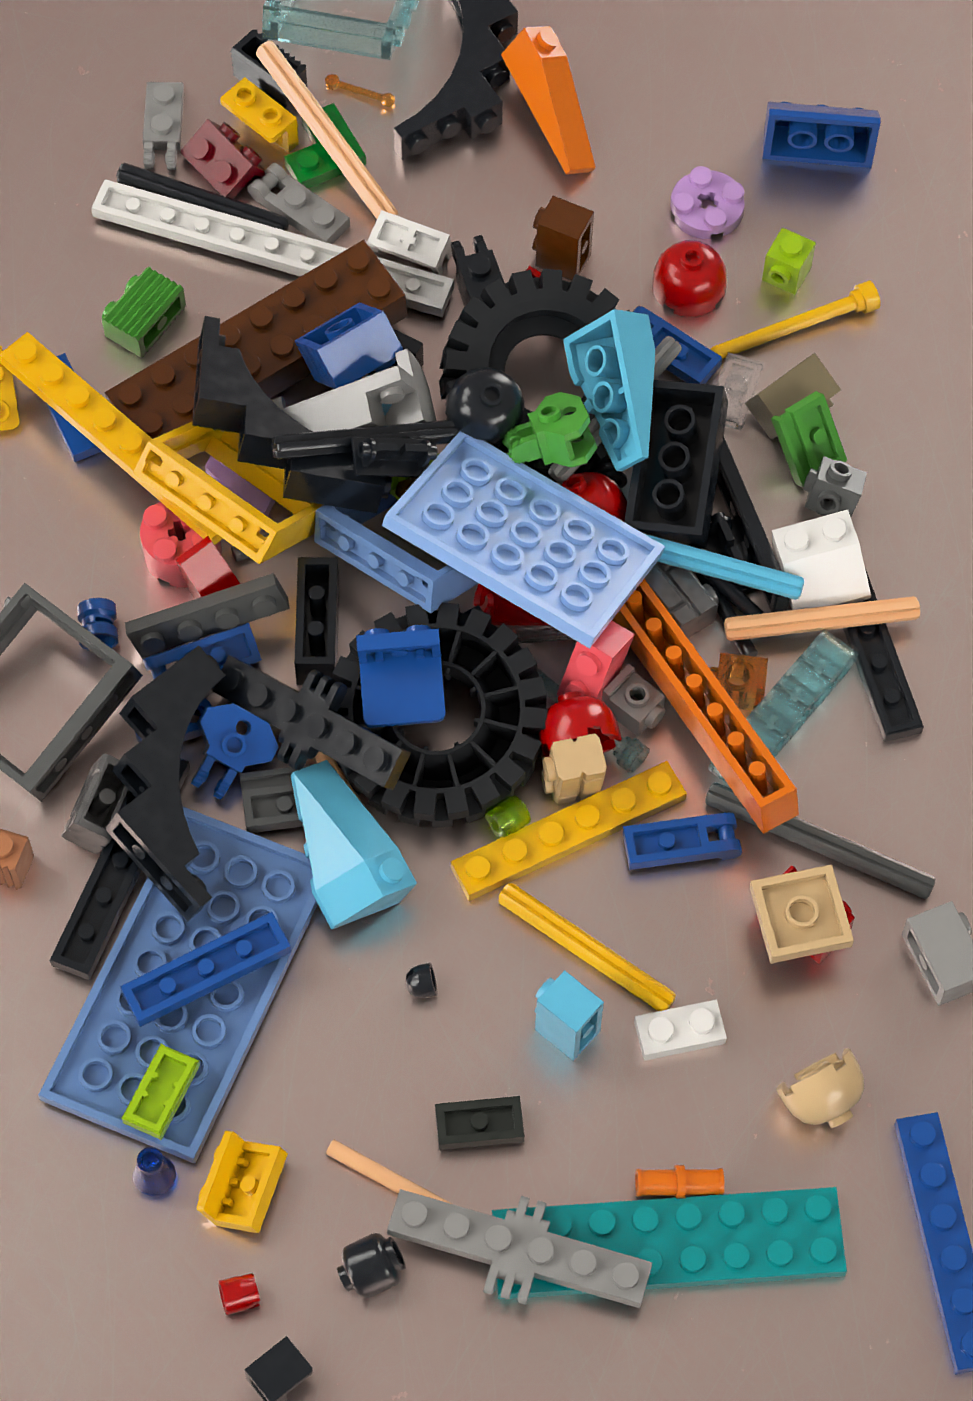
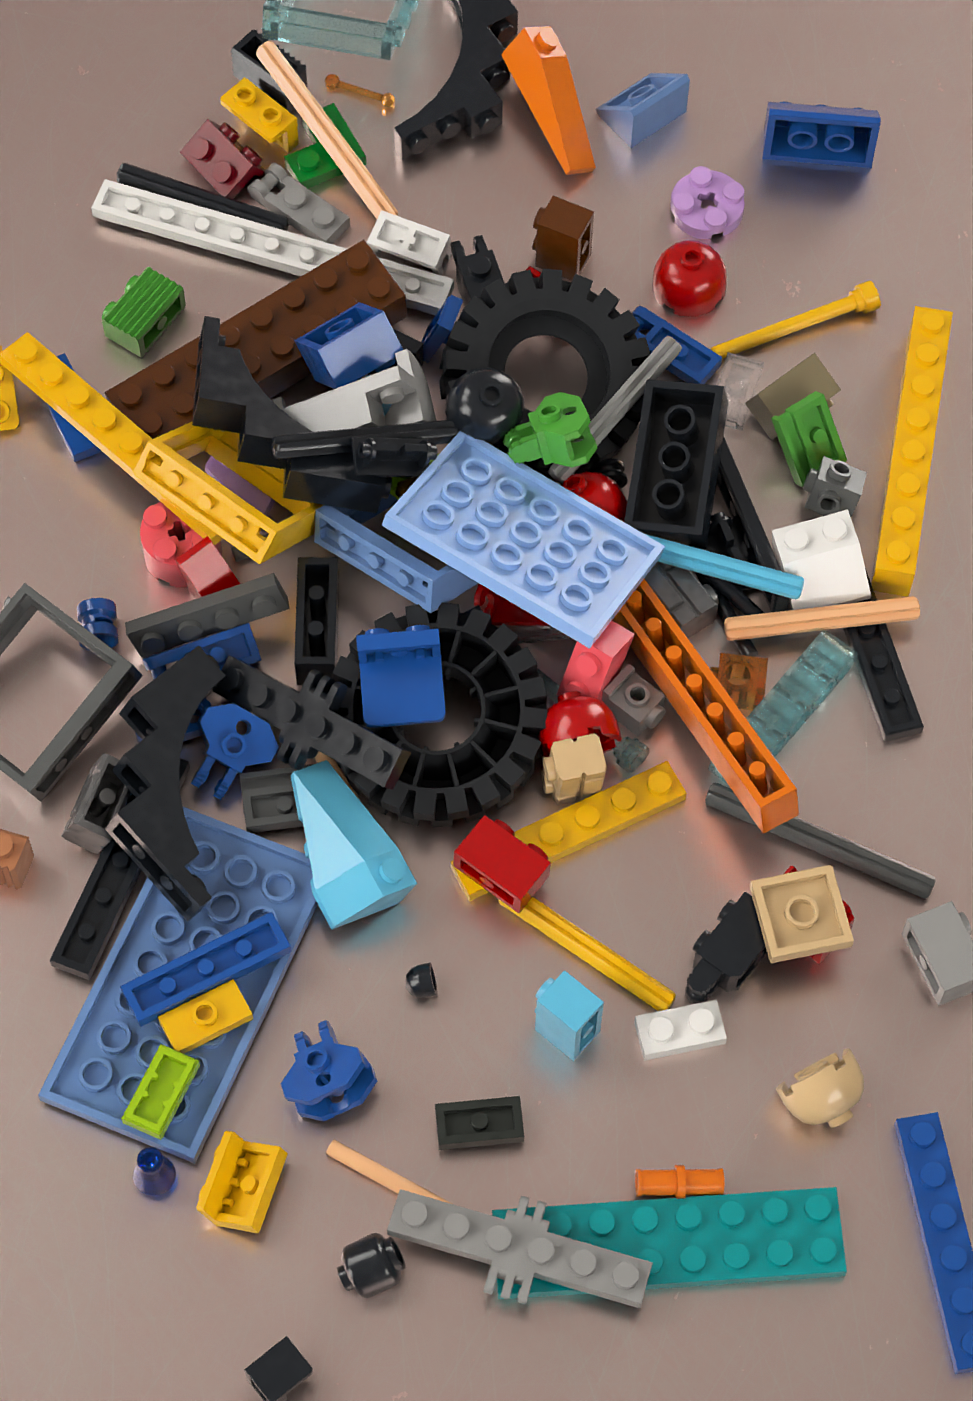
light grey hinge [143,82,184,170] -> none
red hose [218,1273,260,1316] -> none
clear neon green hose [485,795,531,838] -> none
medium azure wedge [563,309,656,471] -> none
blue plate [623,812,743,870] -> none
lime brick [762,227,816,295] -> none
none -> yellow plate [158,979,253,1054]
none -> blue hinge [281,1020,377,1121]
none -> blue plate [421,294,463,363]
none -> red brick [453,815,551,913]
none -> medium blue slope [595,73,690,148]
none -> black hinge [685,892,767,1004]
none -> yellow brick [871,306,953,597]

